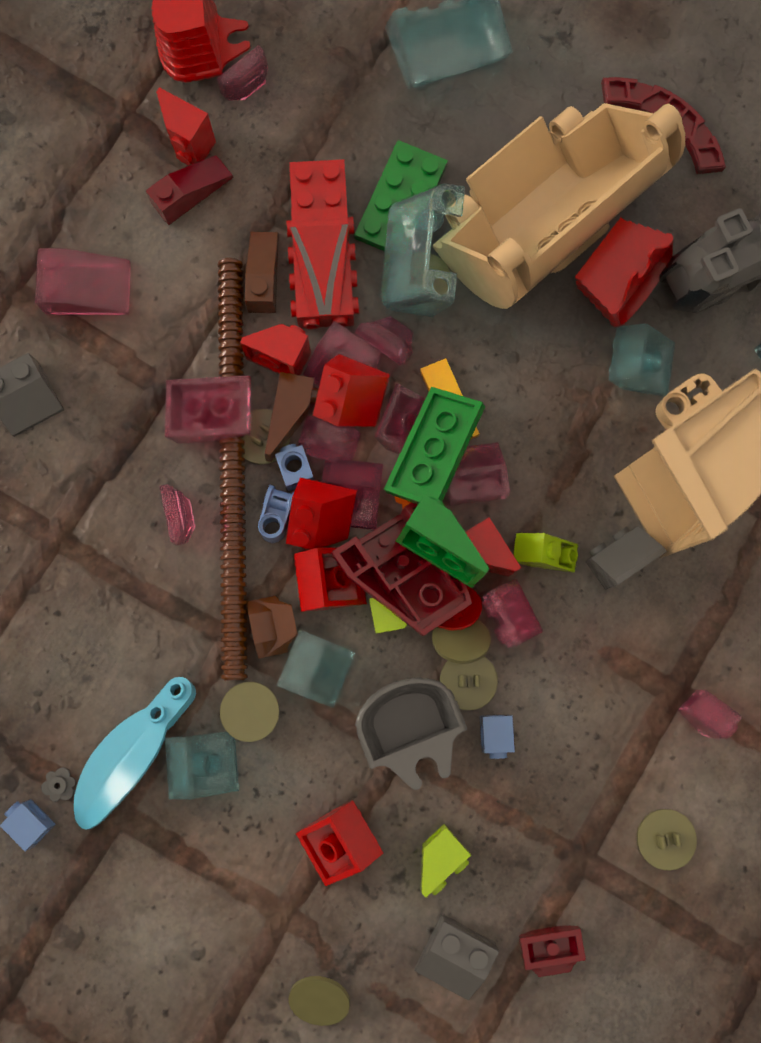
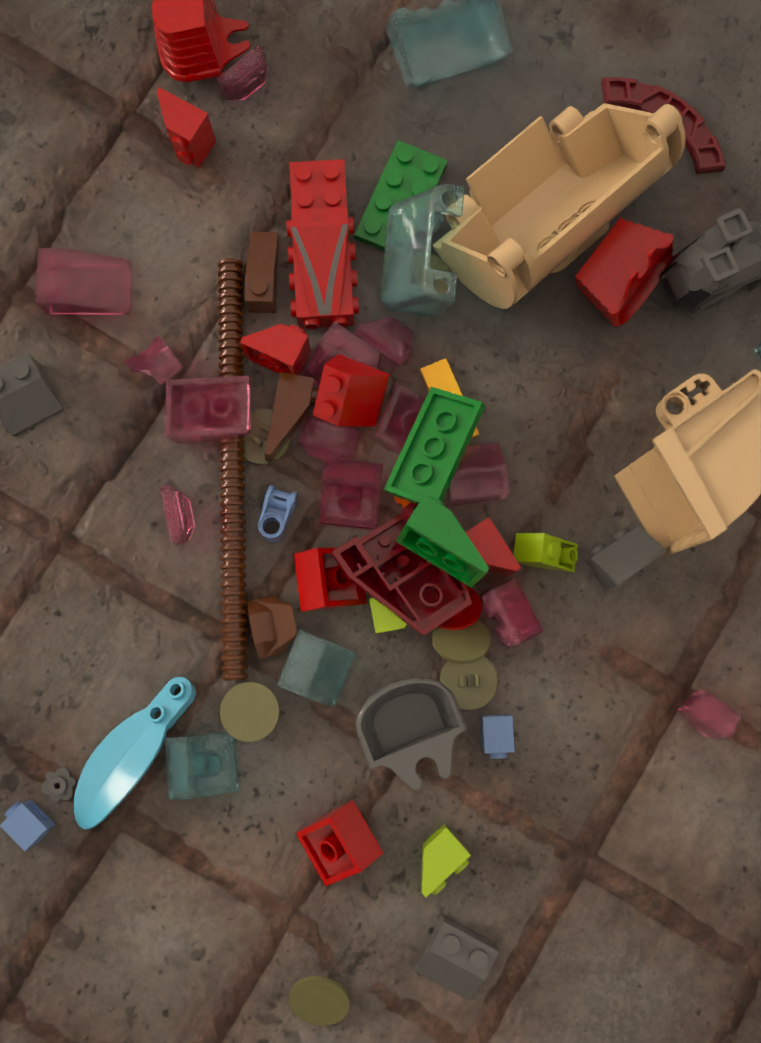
dark red slope [145,155,233,226] -> none
medium blue brick [275,444,315,491] -> none
red slope [286,477,357,549] -> none
dark red slope [519,925,586,977] -> none
clear light blue slope [609,323,675,396] -> none
olive piece [637,809,697,871] -> none
none -> clear pink slope [124,336,183,385]

